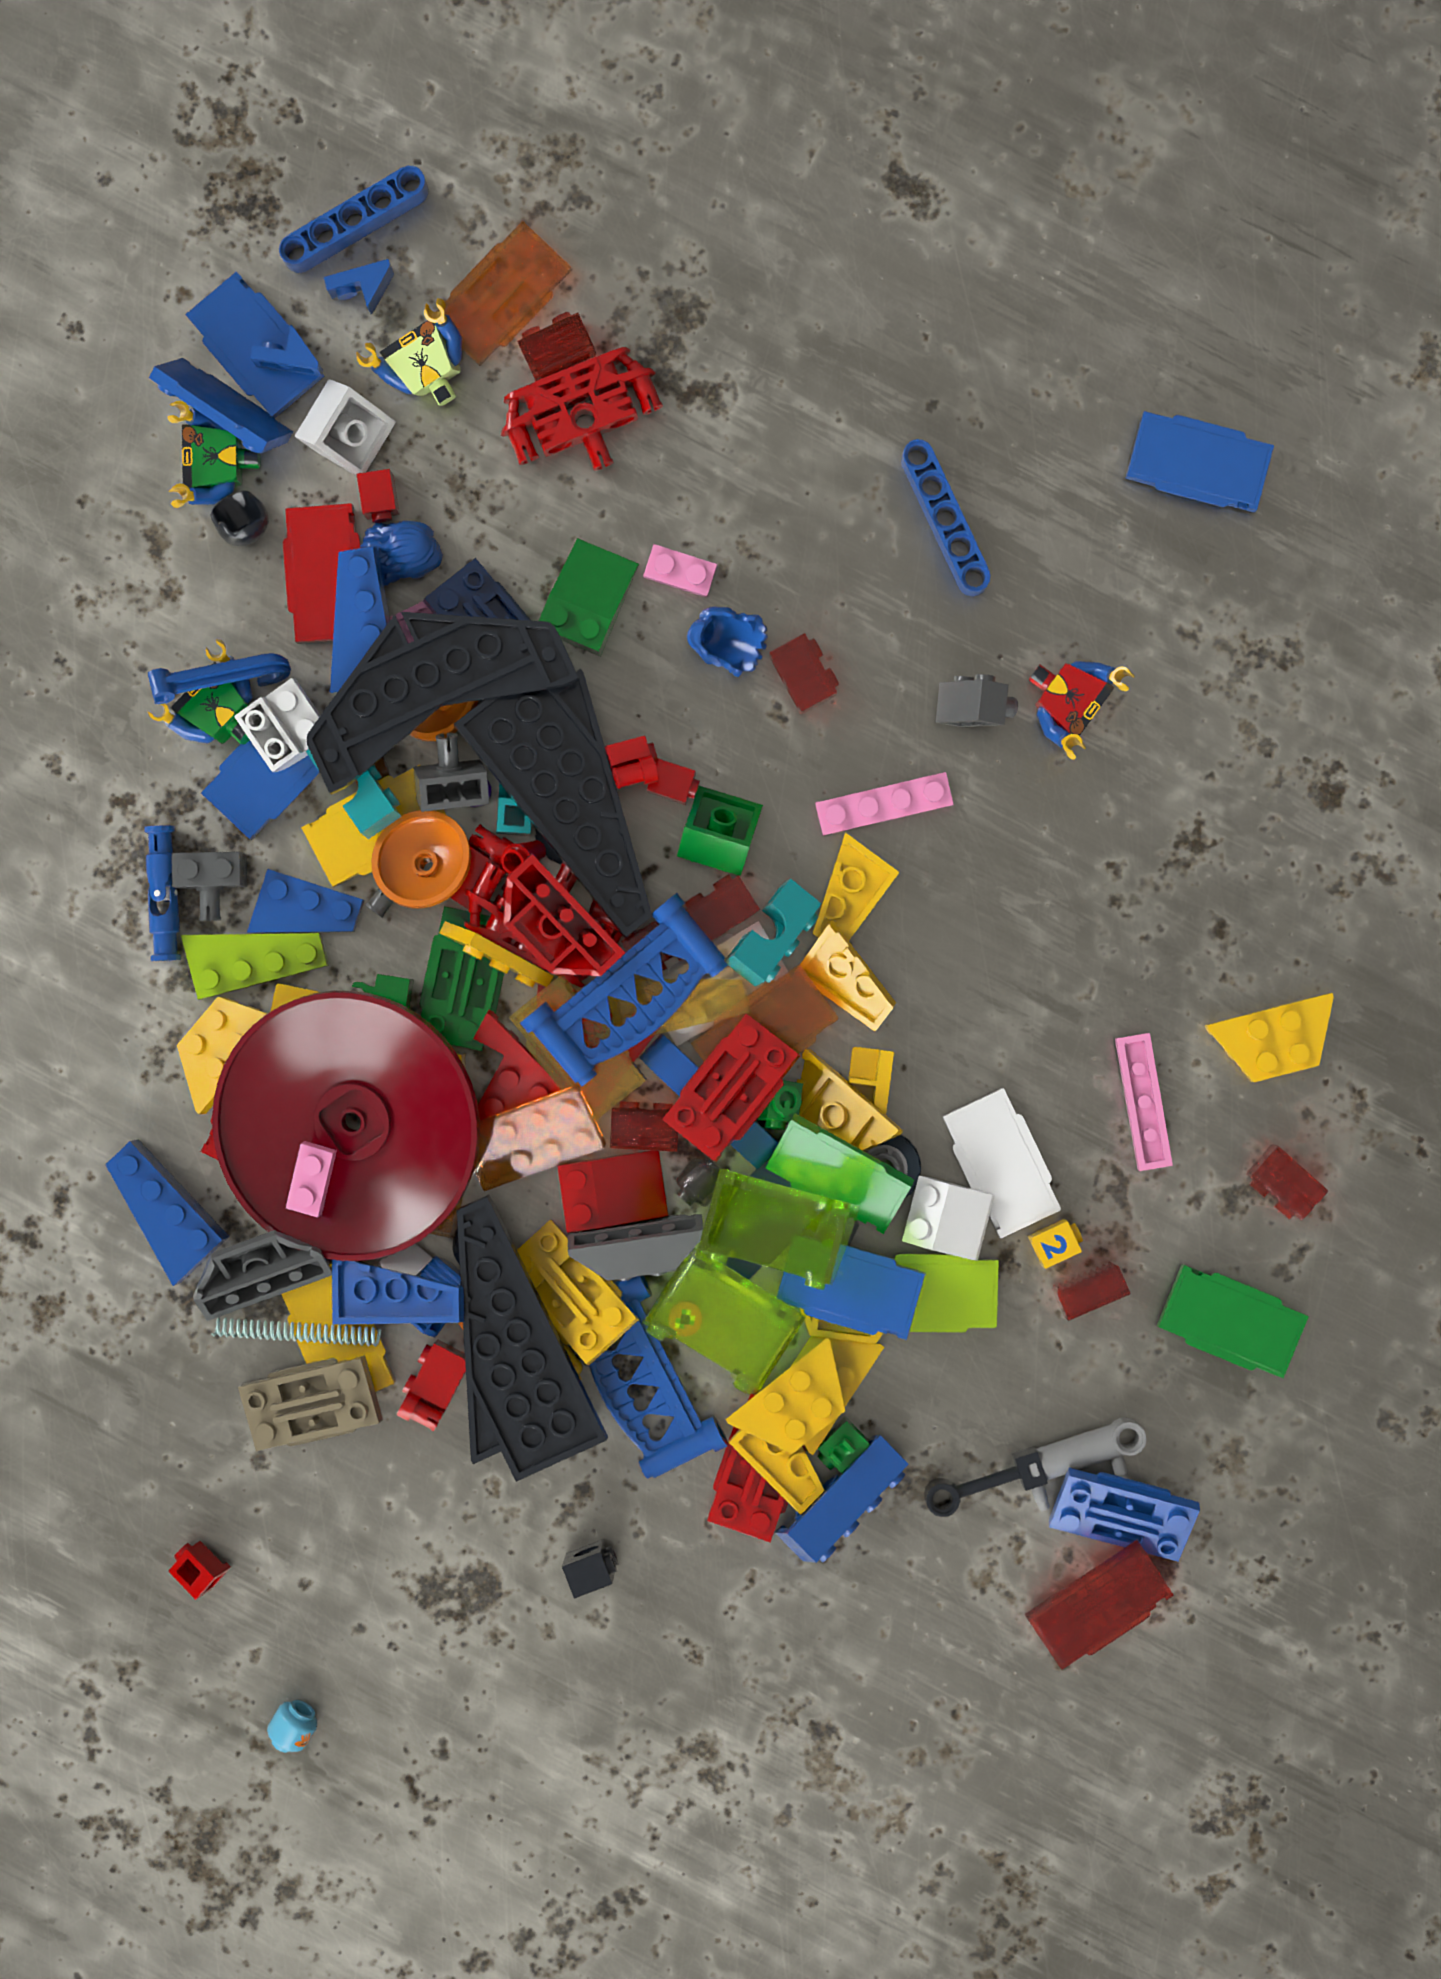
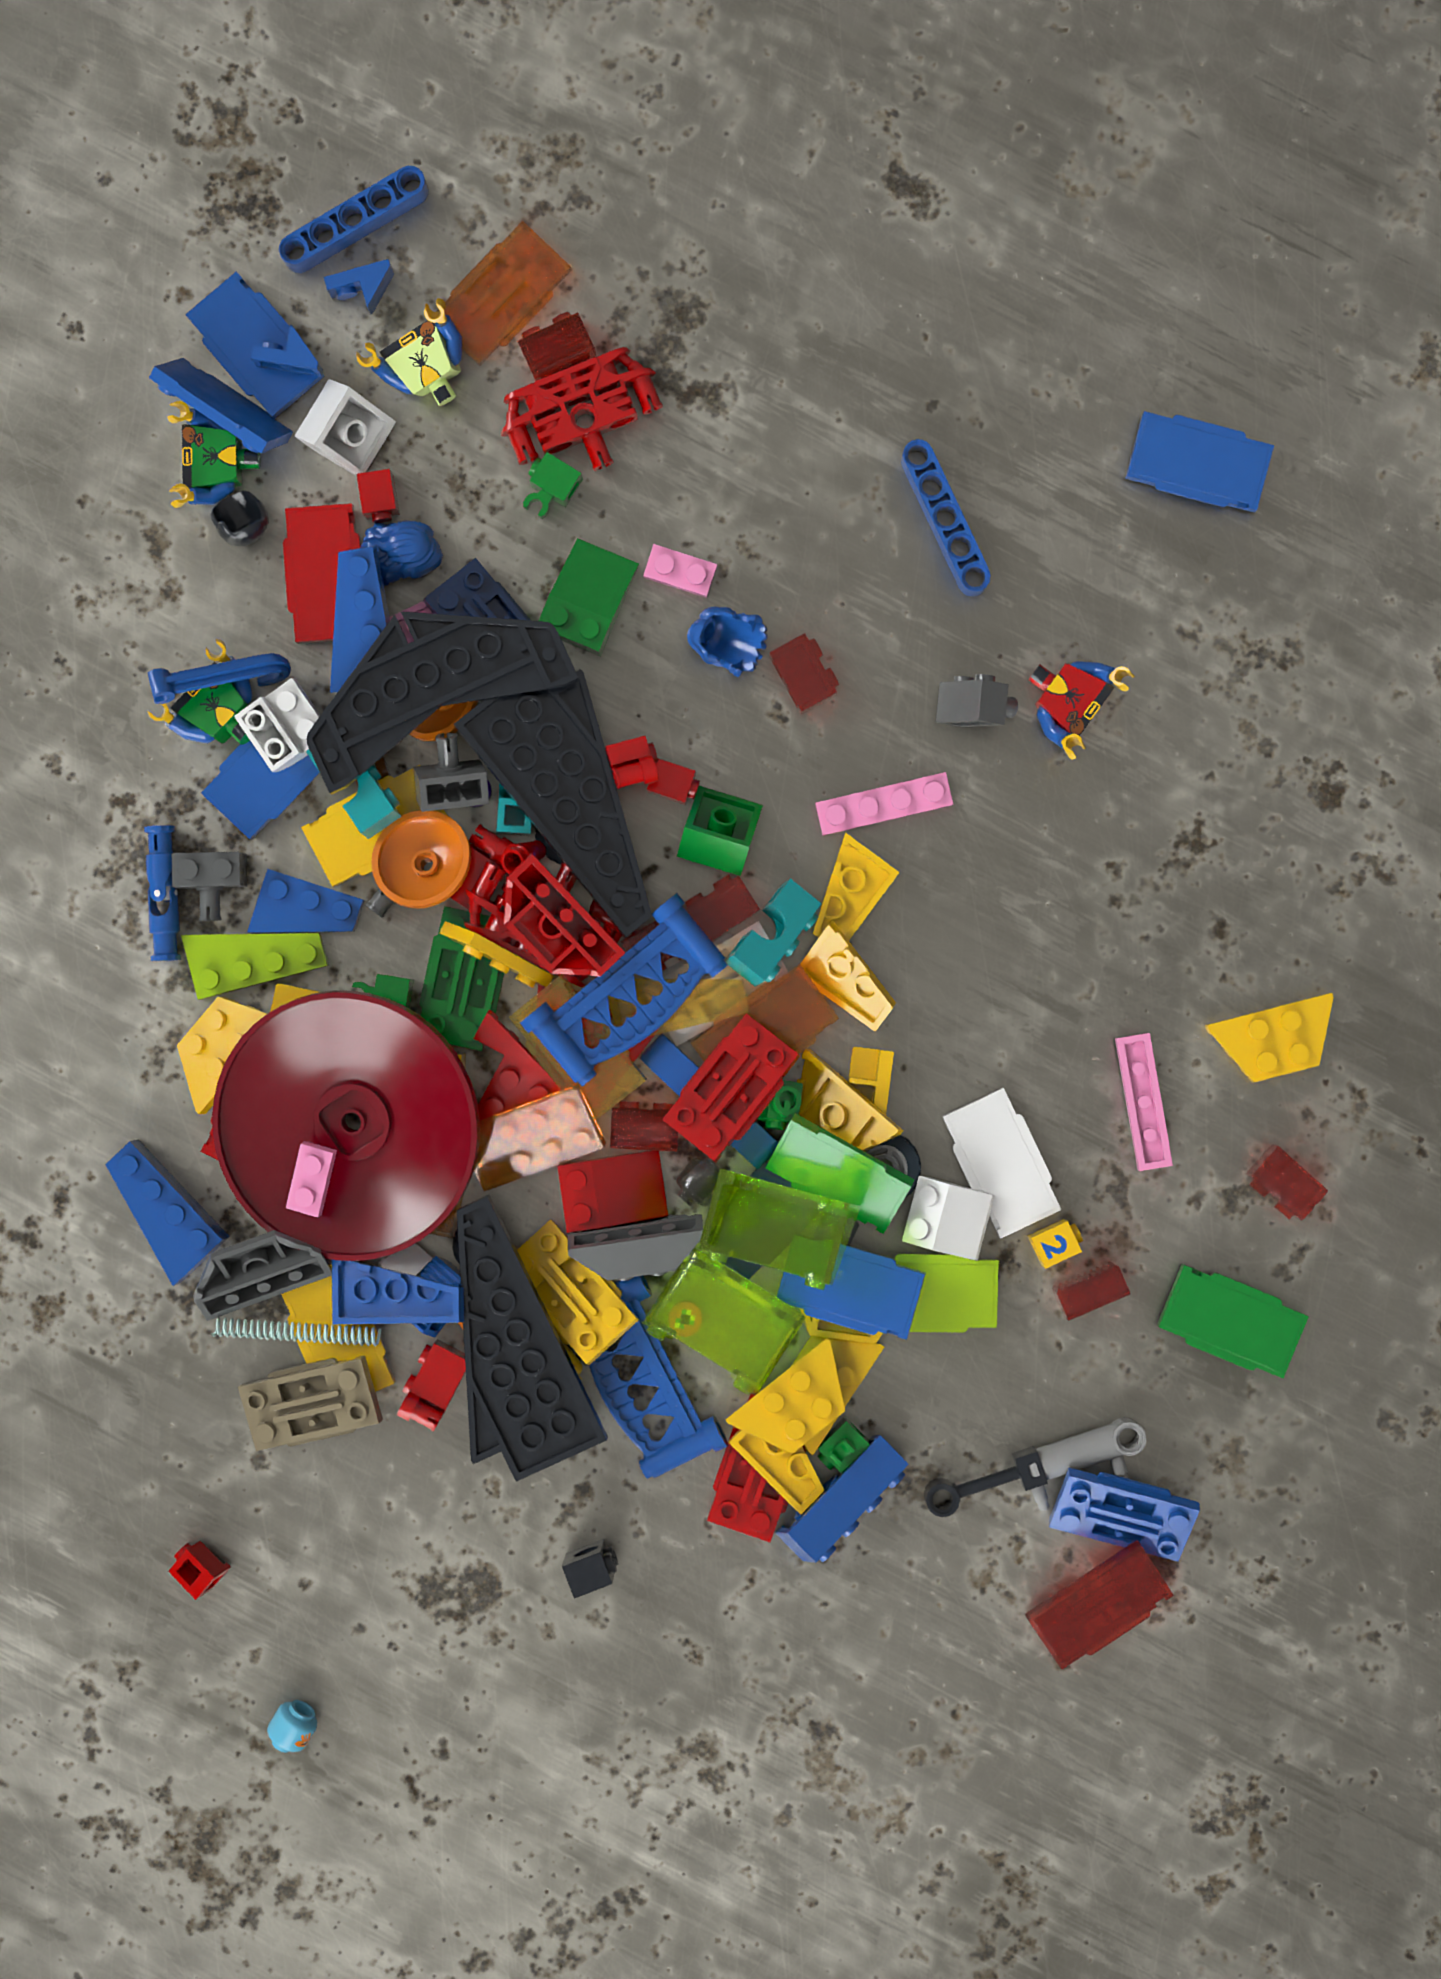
none -> green brick [523,452,583,519]

